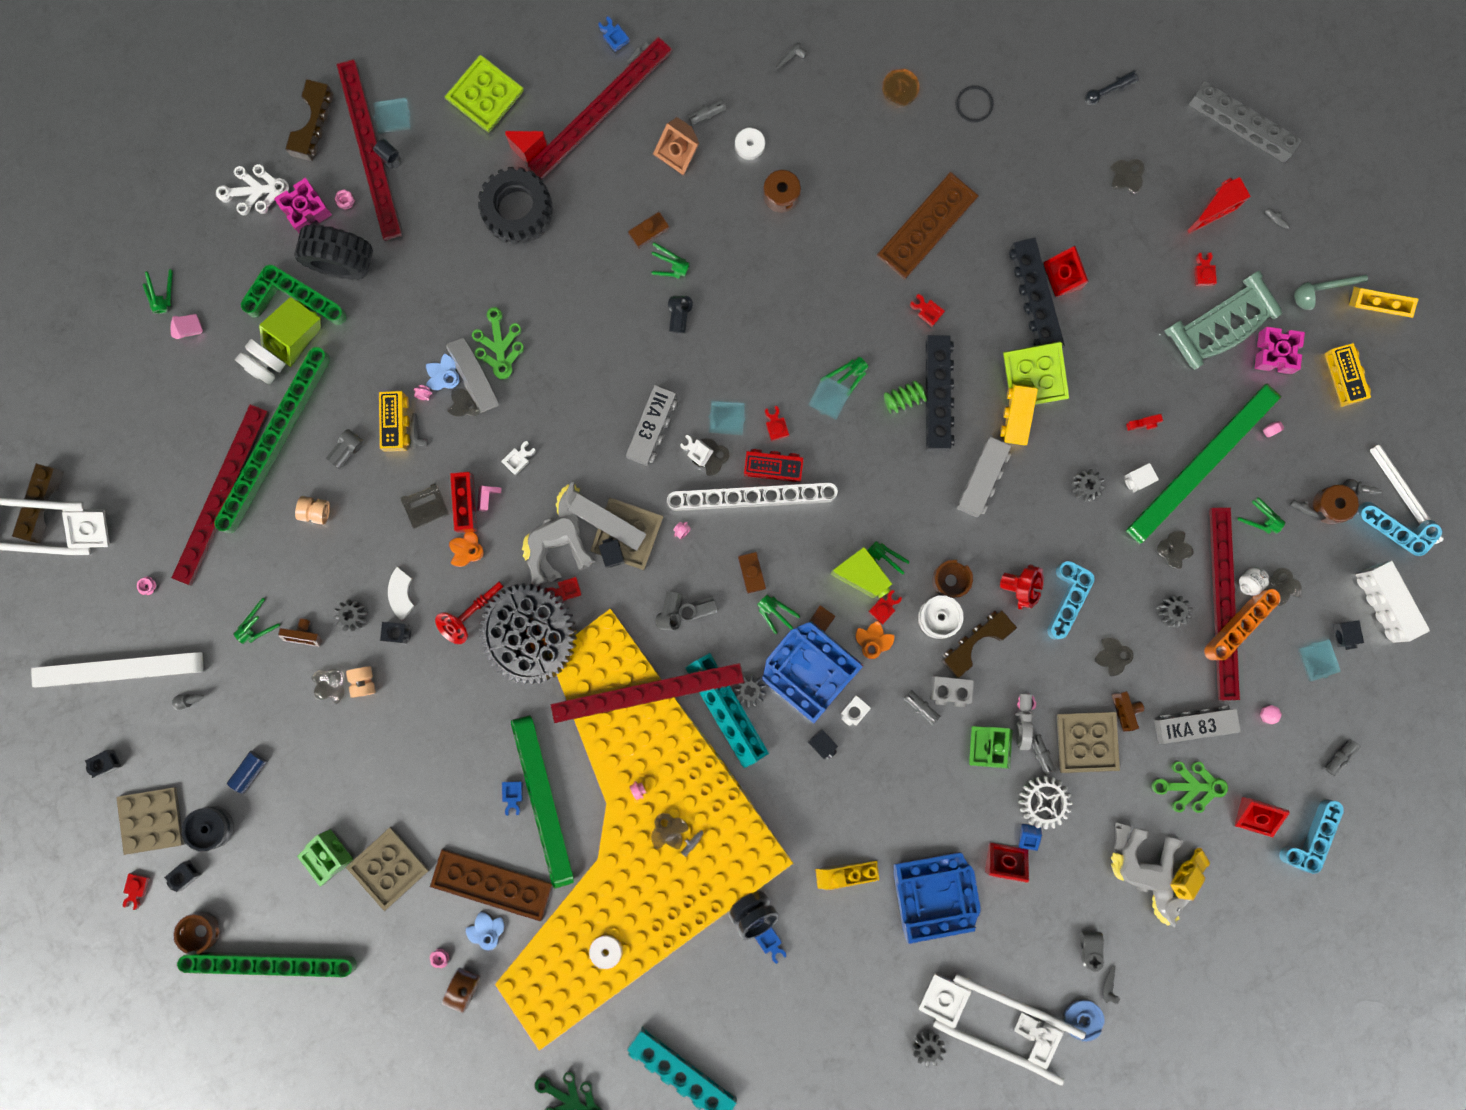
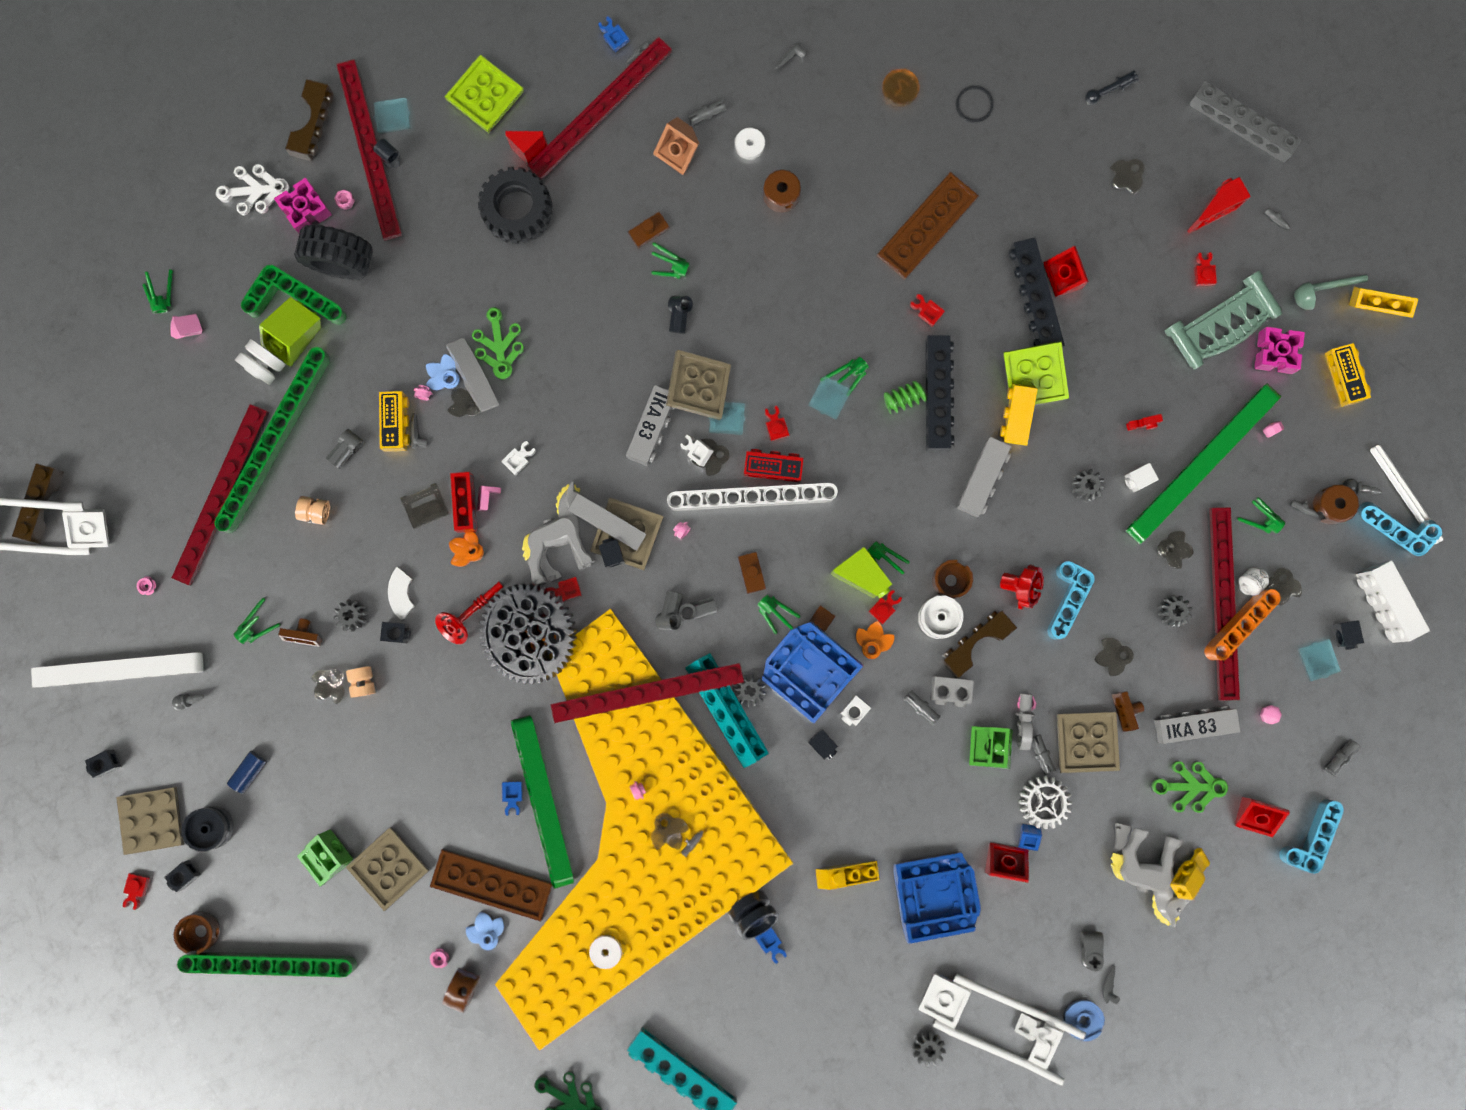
none -> dark tan plate [666,350,731,420]

